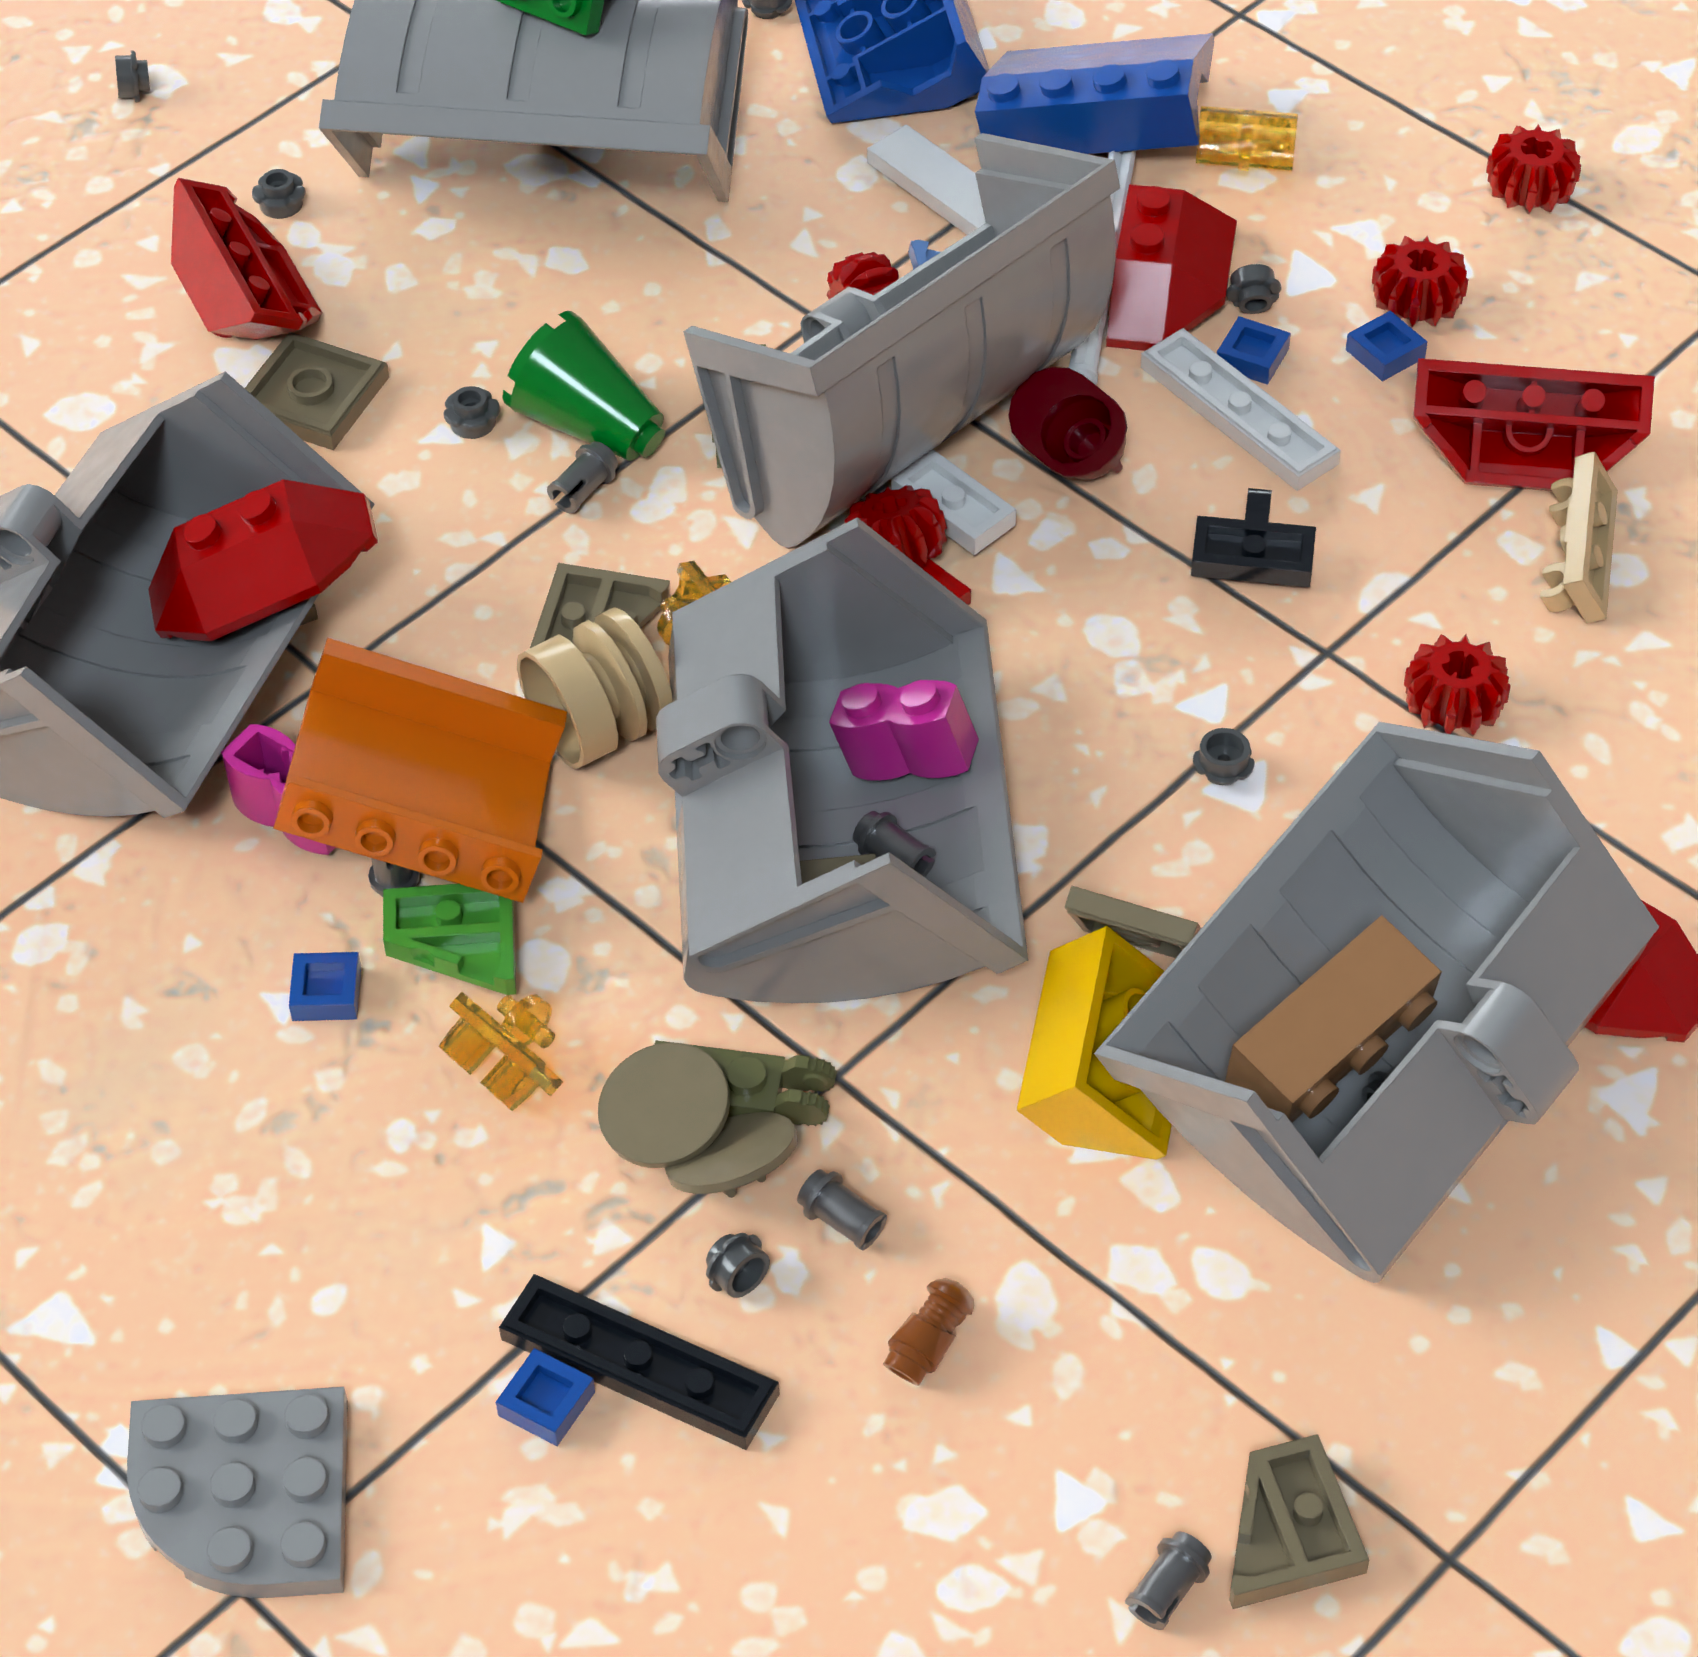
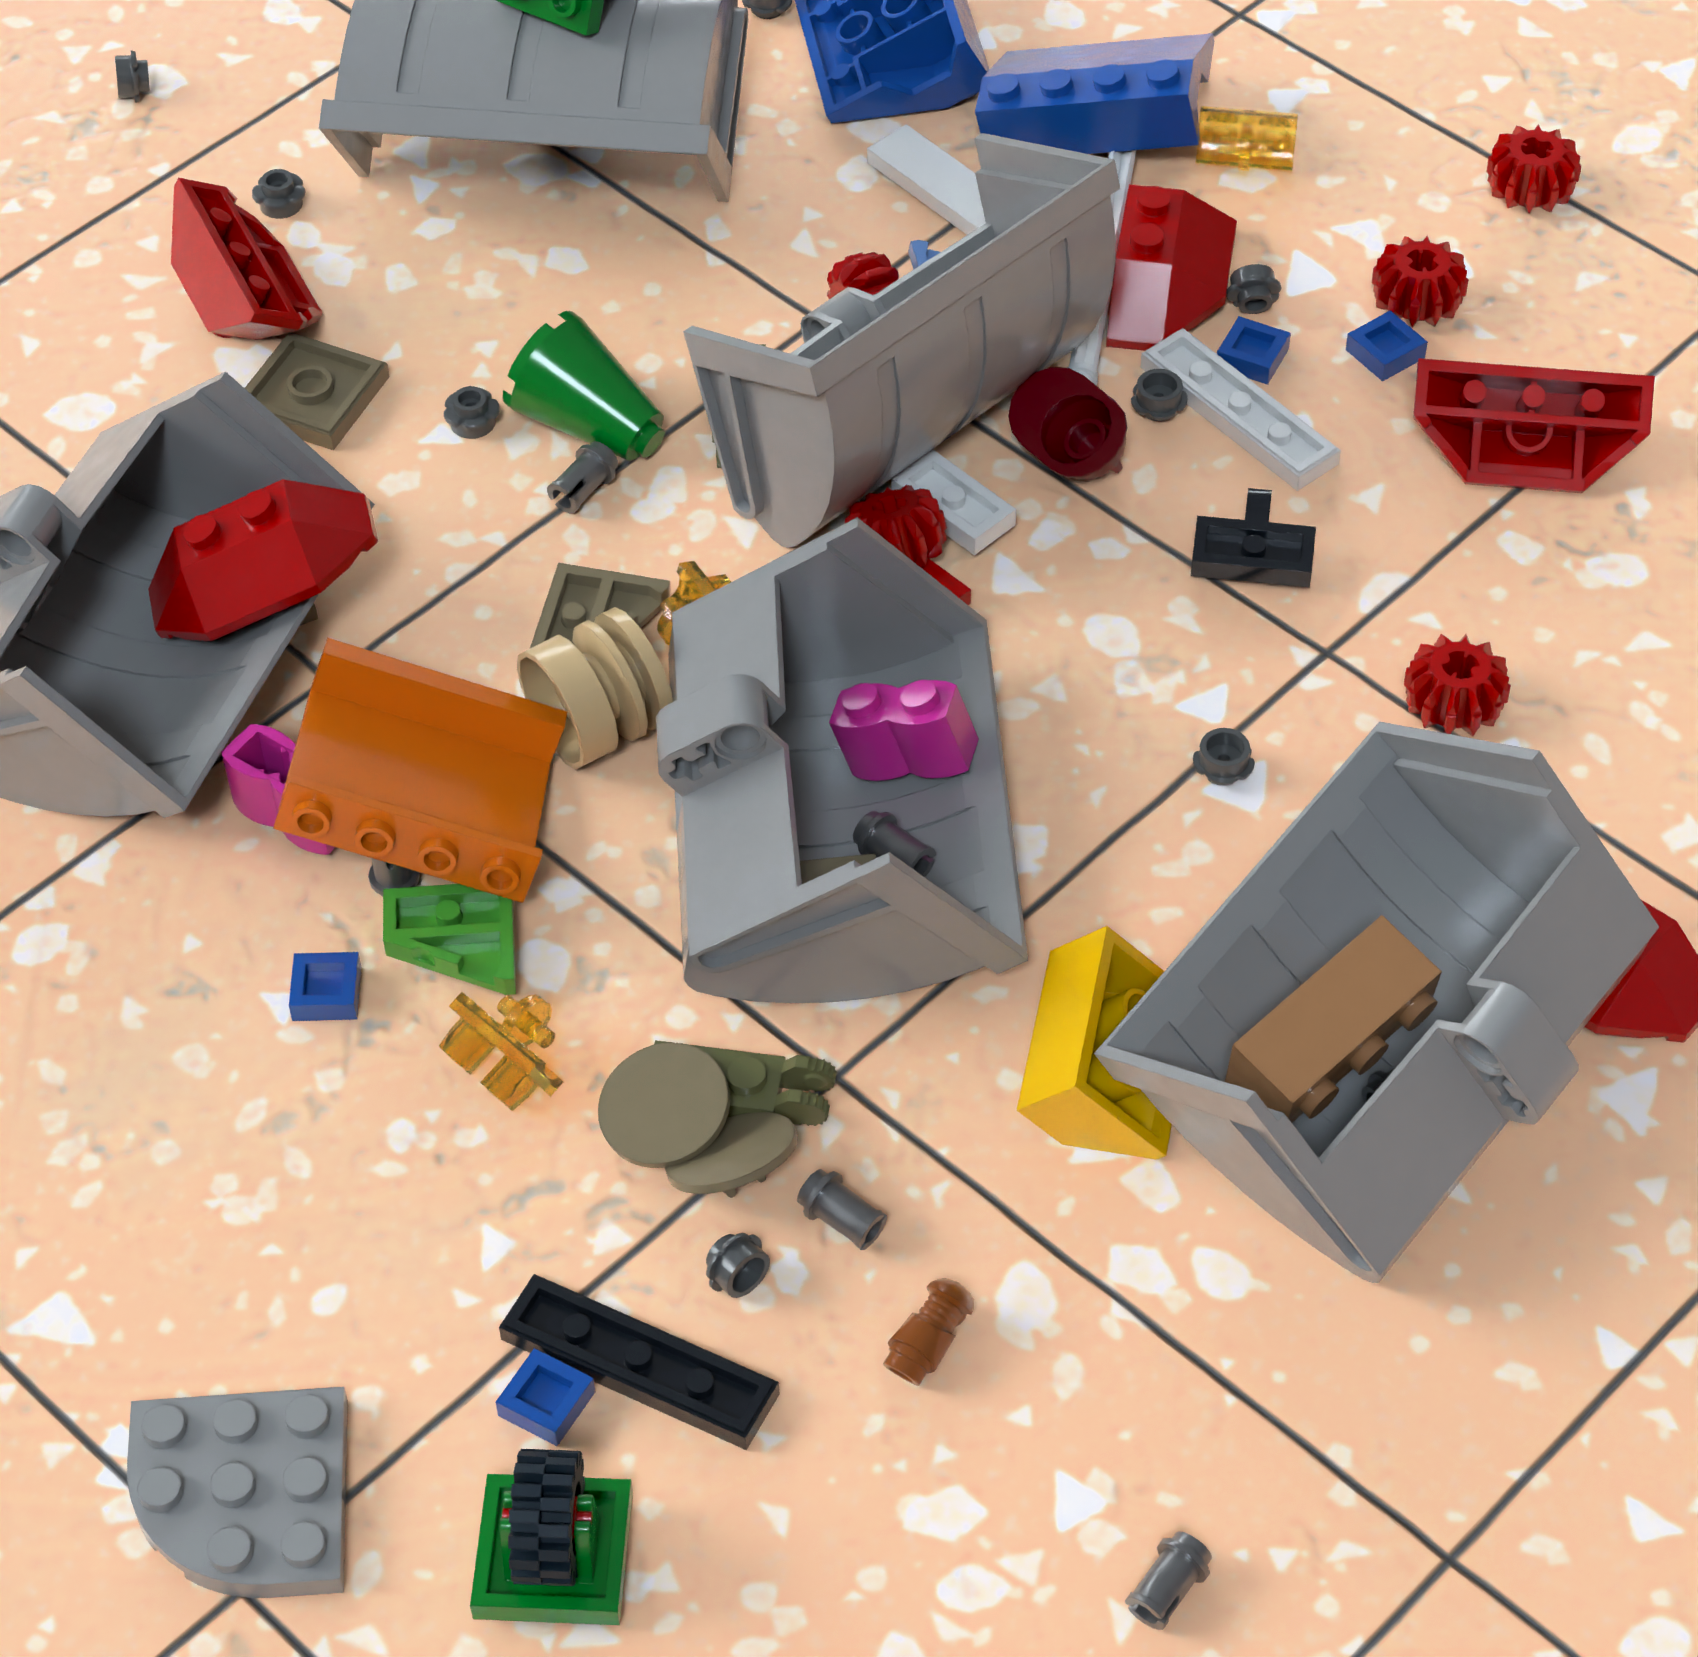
dark tan tile [1065,885,1201,959] -> none
dark tan wing [1229,1434,1369,1609] -> none
tan plate [1540,451,1618,624] -> none
none -> green plate [470,1449,633,1625]
none -> dark grey plate [1131,369,1188,421]

